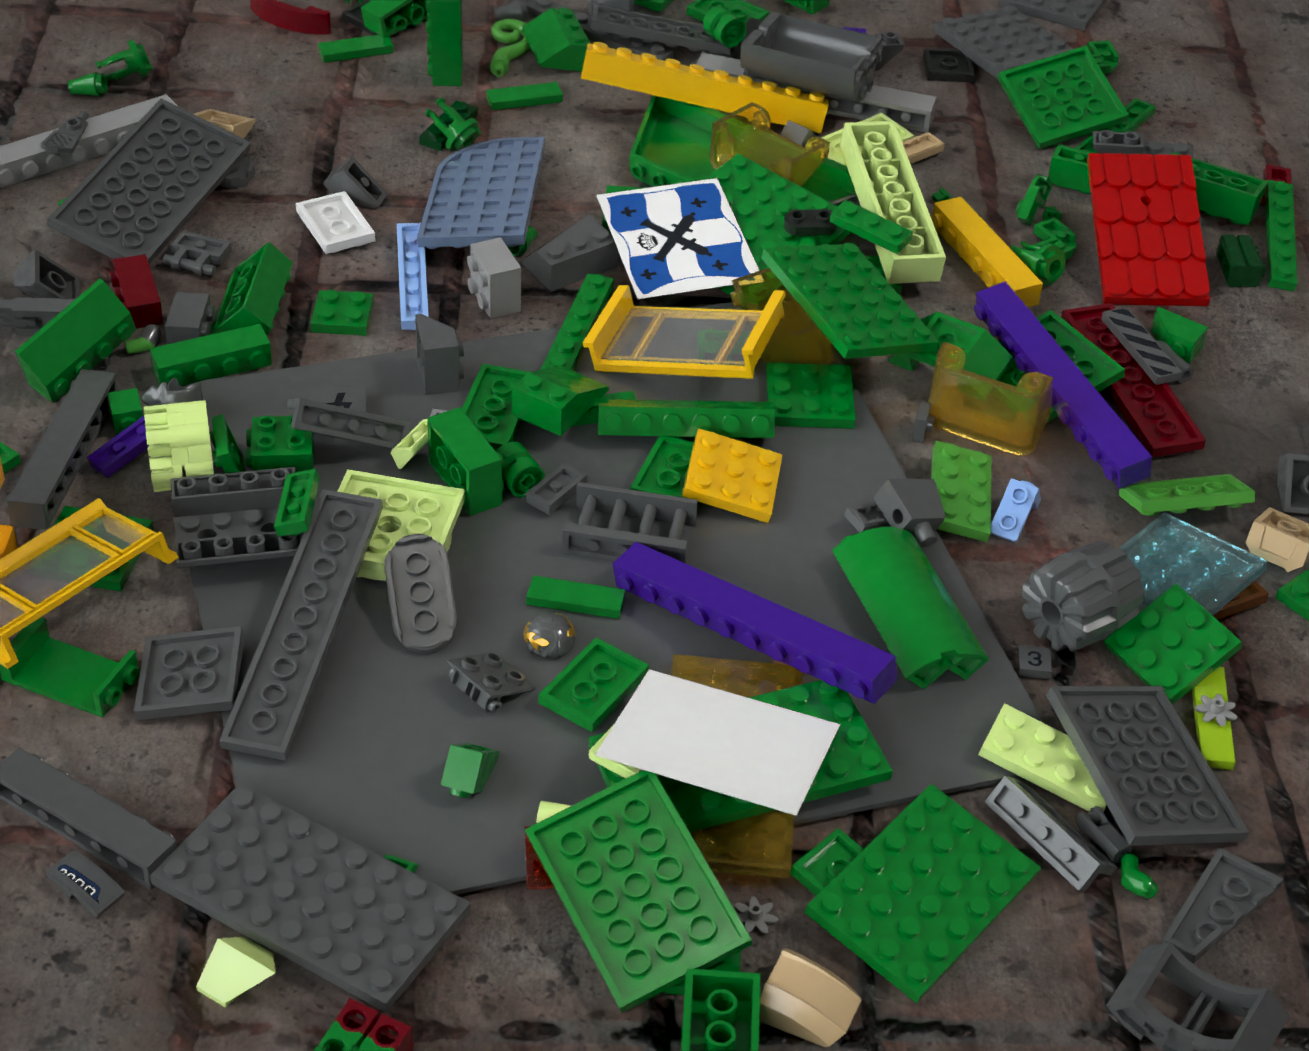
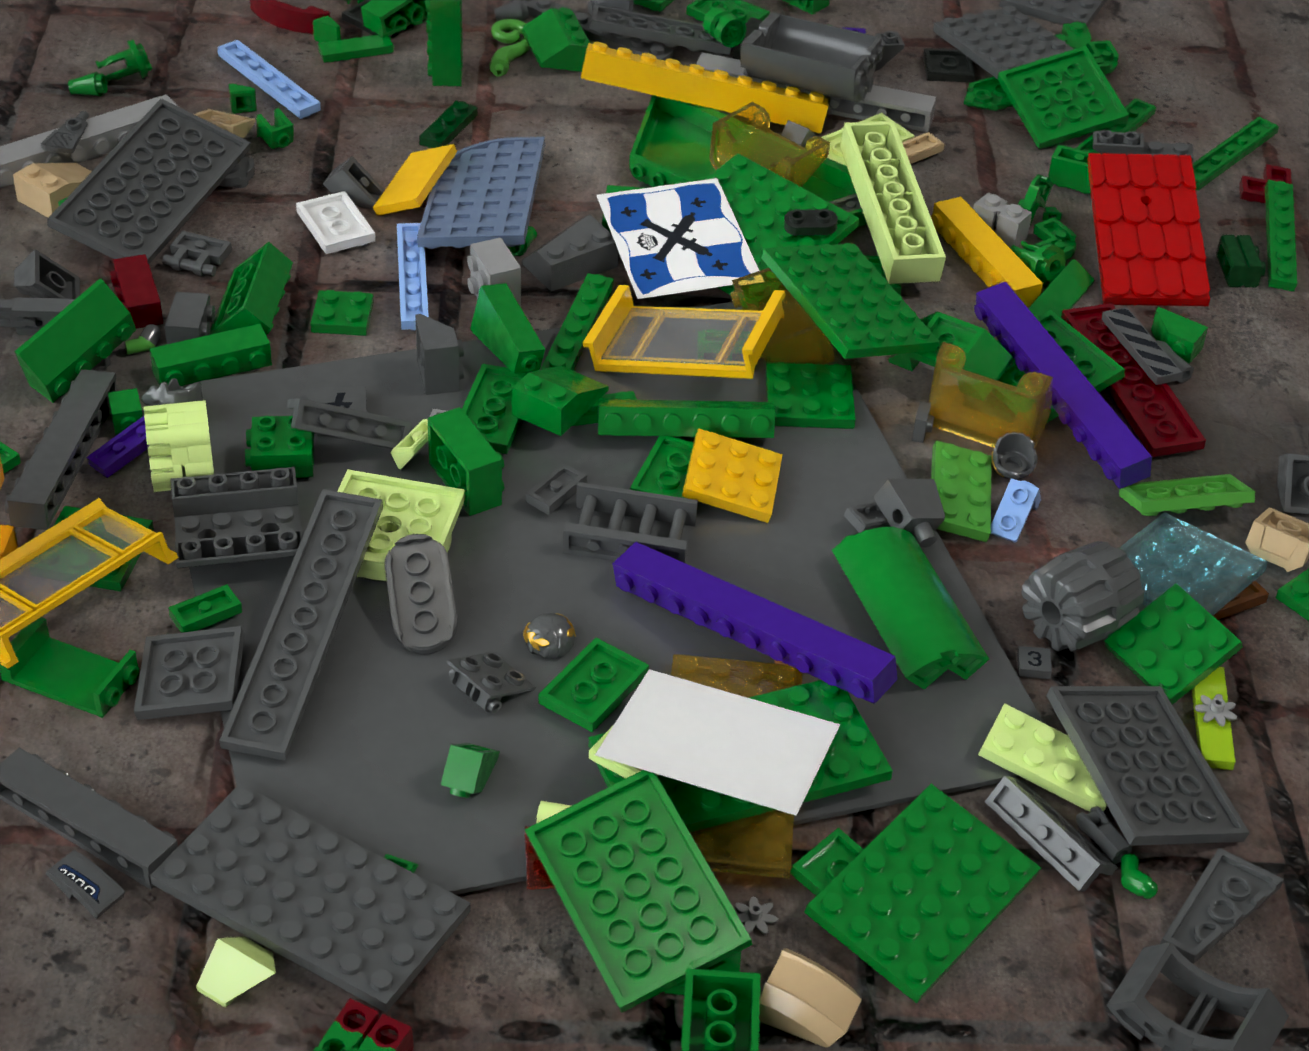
green plate [209,414,246,474] -> none
green plate [274,468,320,537] -> none
green piece [425,97,482,152] -> none
green tile [486,82,563,110] -> none
green wheel [496,442,545,497] -> none
green tile [526,575,626,619] -> none
green plate [830,200,913,254] -> none
green piece [932,188,952,203] -> none
green slope [1170,152,1269,225] -> none
none -> tan slope [13,163,92,218]
none -> green plate [168,584,242,633]
none -> light blue plate [217,40,321,119]
none -> green slope [228,84,257,114]
none -> green window [256,108,294,149]
none -> green slope [313,16,341,43]
none -> yellow tile [373,144,457,215]
none -> green slope [470,283,545,374]
none -> green tile [964,76,1013,111]
none -> light grey piece [973,193,1032,247]
none -> dark grey hair [991,432,1038,480]
none -> green slope [1028,259,1095,318]
none -> green plate [1055,22,1091,49]
none -> green tile [1193,117,1279,191]

